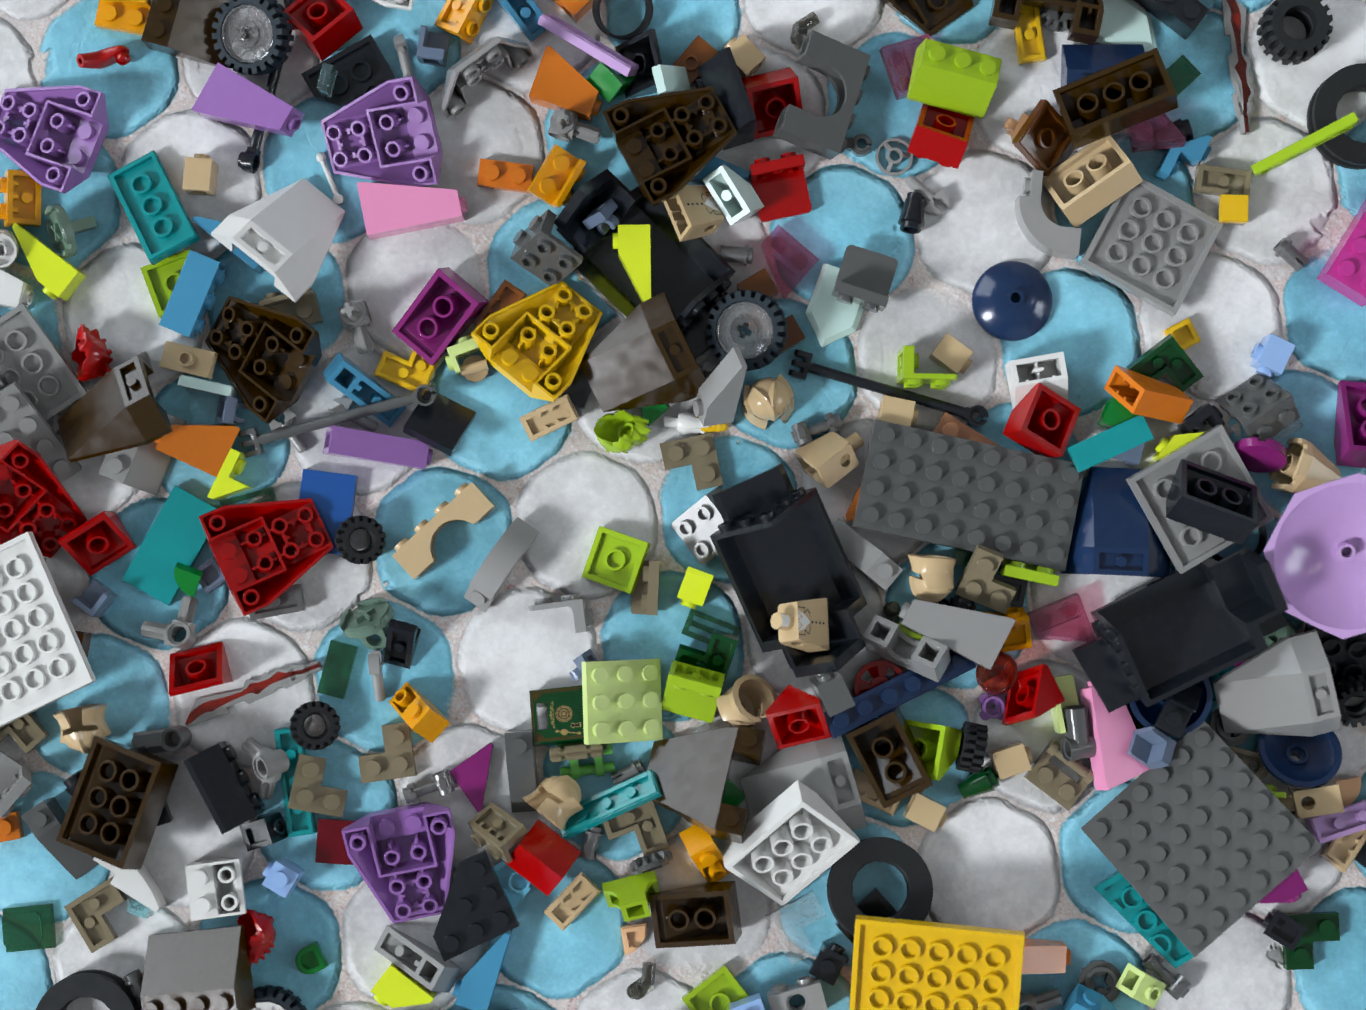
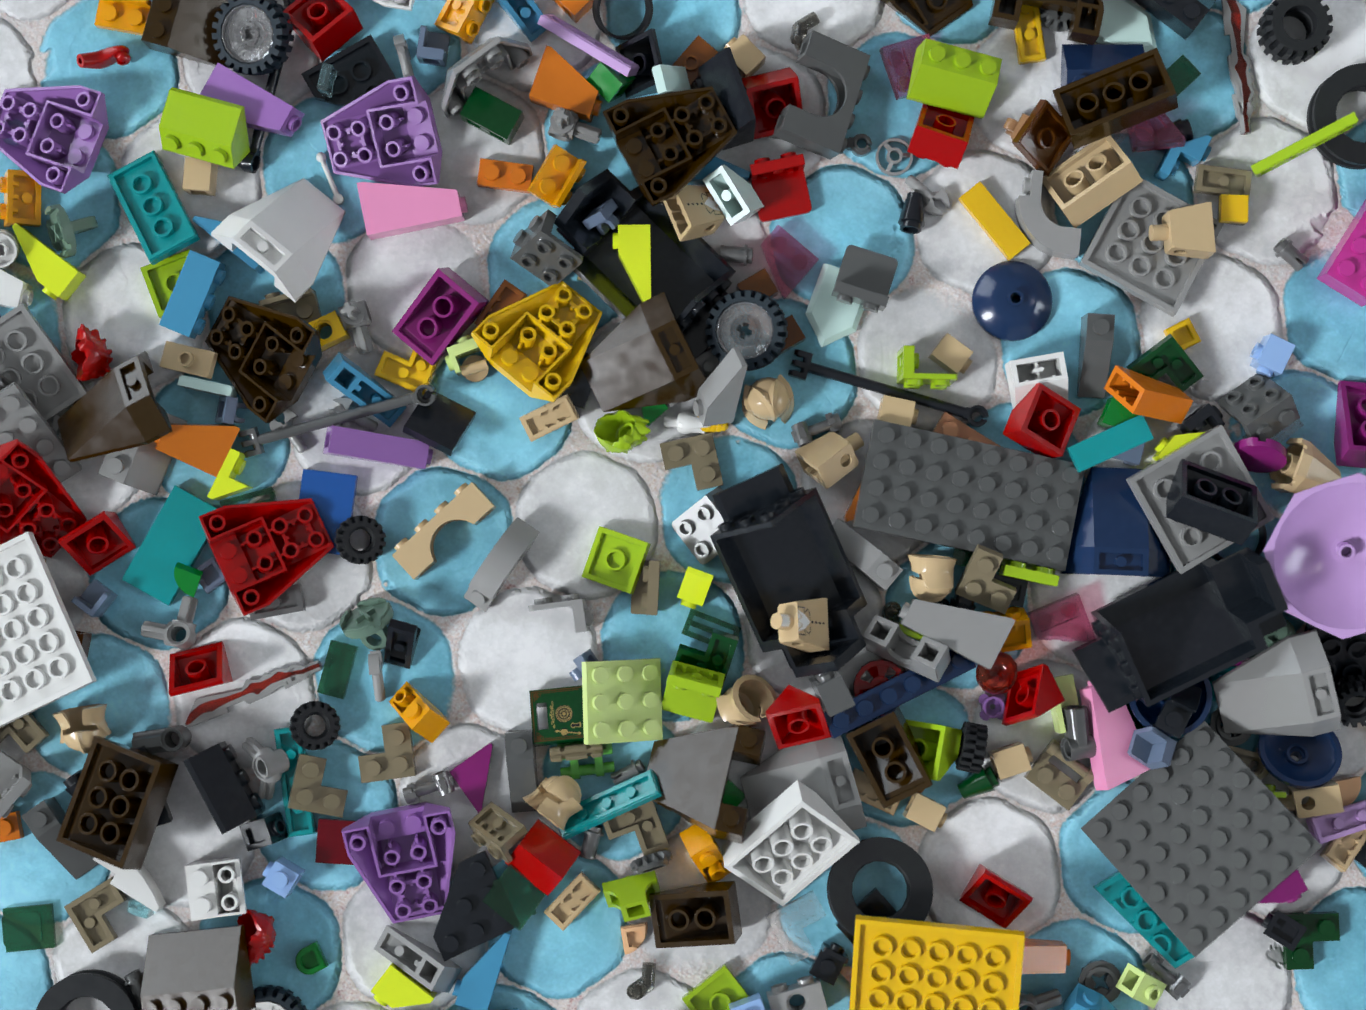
none -> lime slope [159,87,250,169]
none -> yellow brick [308,310,351,352]
none -> dark green panel [460,86,524,145]
none -> clear green piece [483,864,546,931]
none -> yellow tile [958,181,1030,261]
none -> red slope [959,864,1033,929]
none -> dark grey slope [1077,313,1115,399]
none -> tan torso [1149,202,1216,259]

